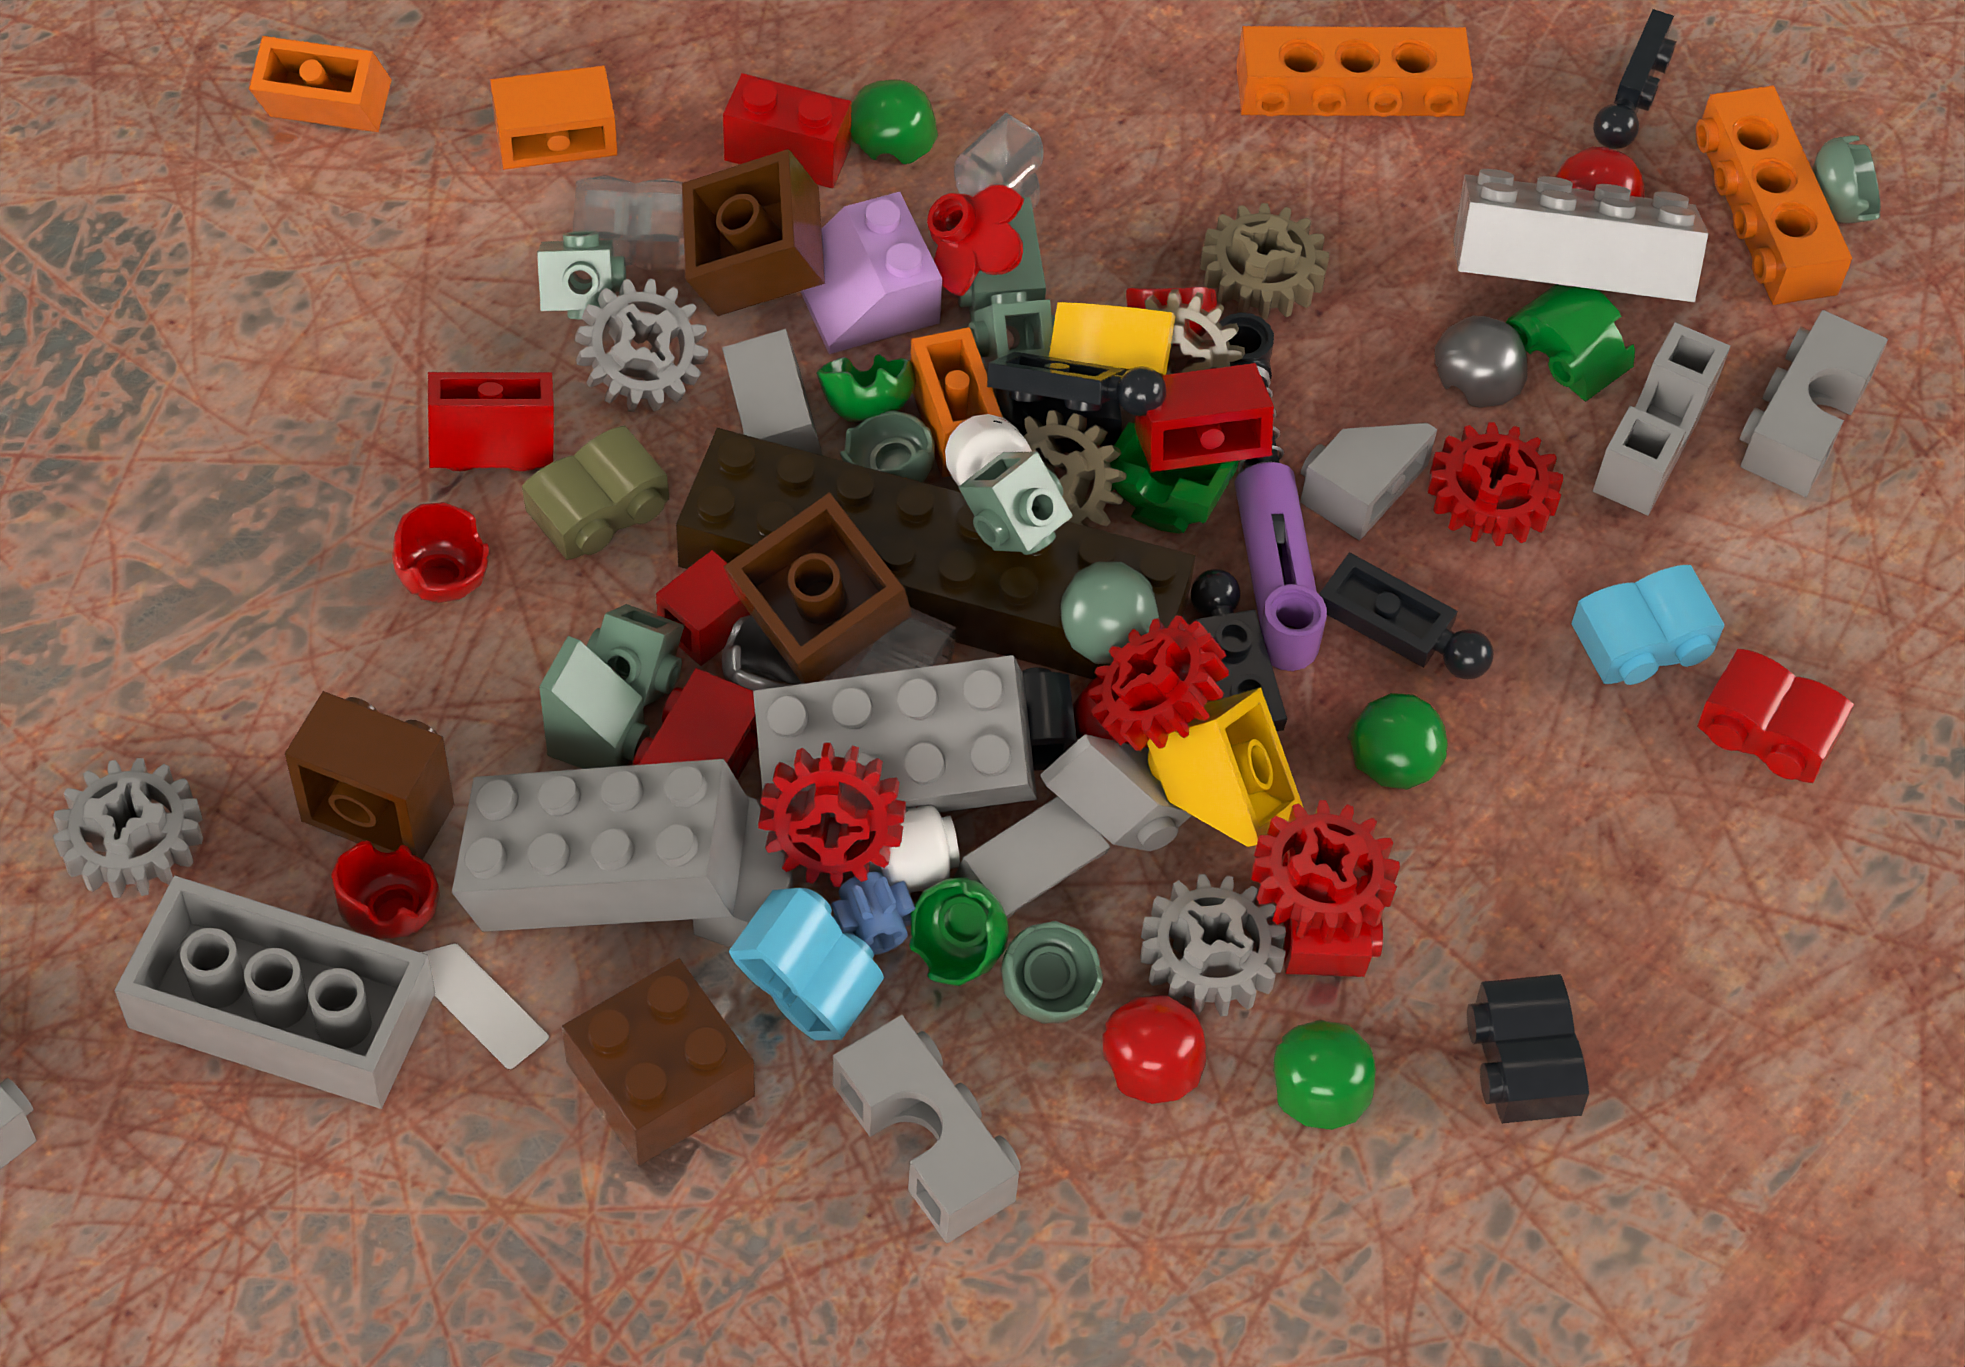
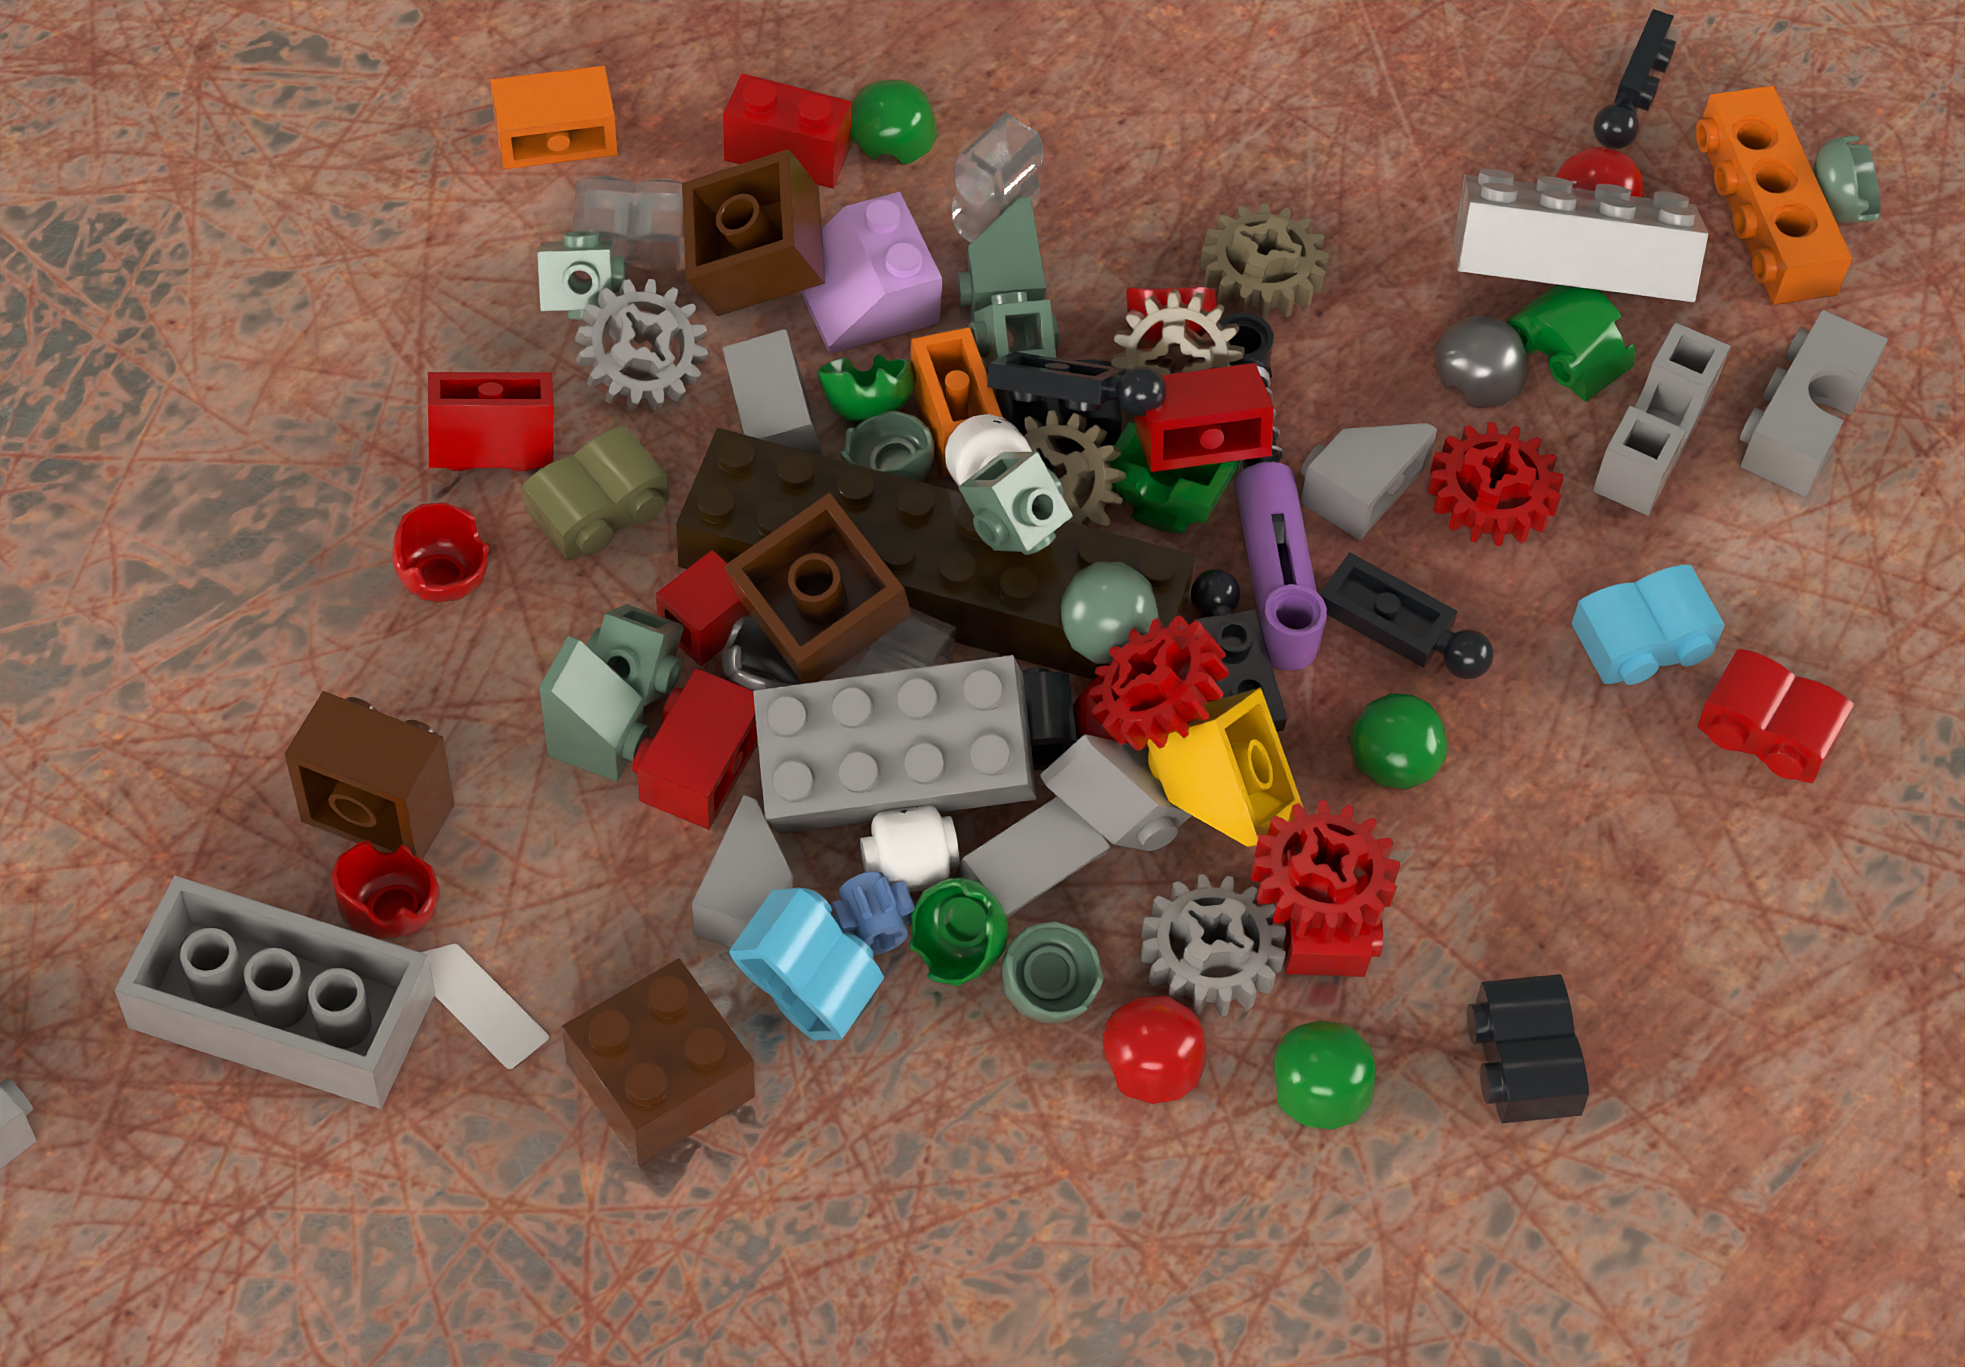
light grey gear [53,758,203,898] -> none
orange brick [249,36,392,132] -> none
light grey brick [452,759,749,932] -> none
red gear [758,742,906,887] -> none
light grey arch [833,1015,1021,1244] -> none
red plate [927,185,1024,296] -> none
yellow slope [1049,302,1175,375] -> none
orange brick [1236,26,1473,117] -> none

